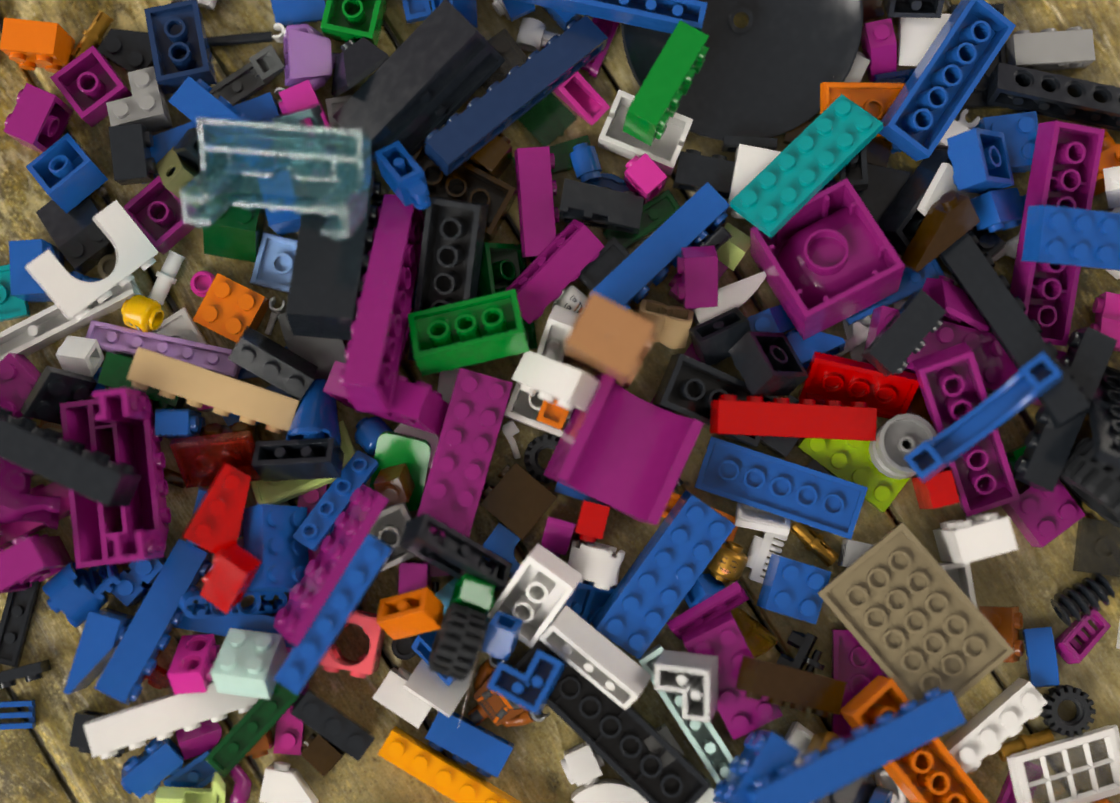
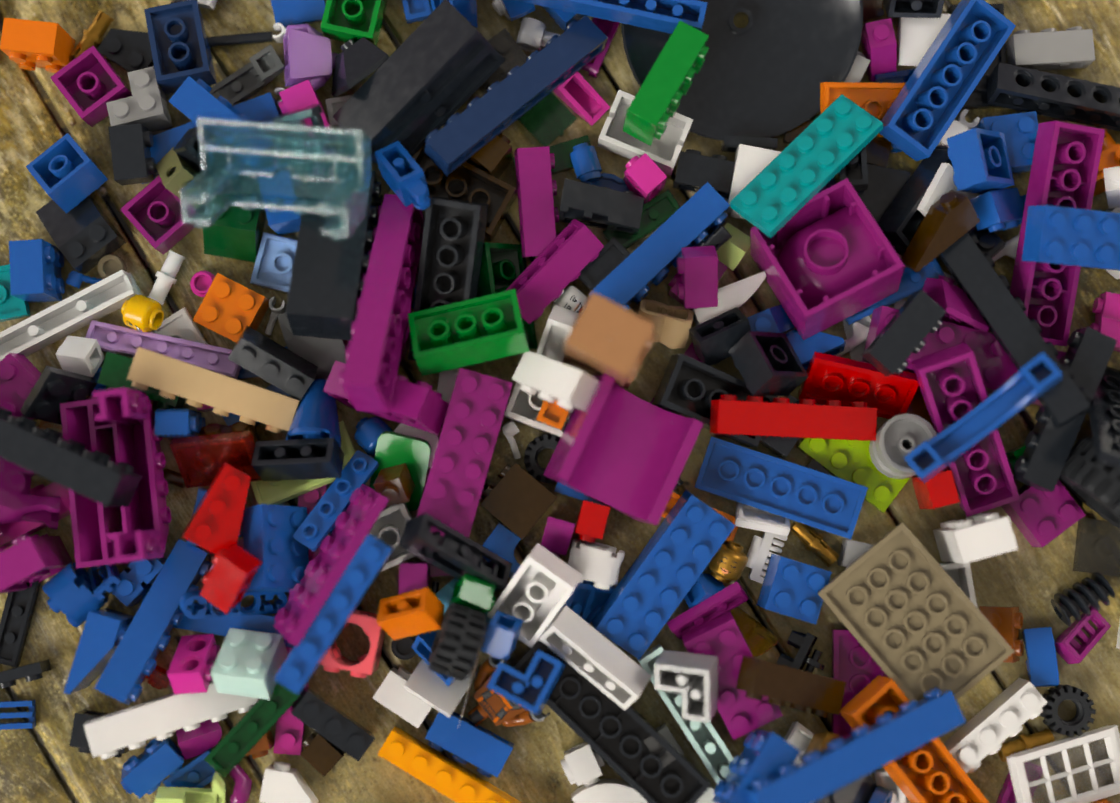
magenta brick [3,83,74,153] -> none
white arch [25,200,159,321] -> none

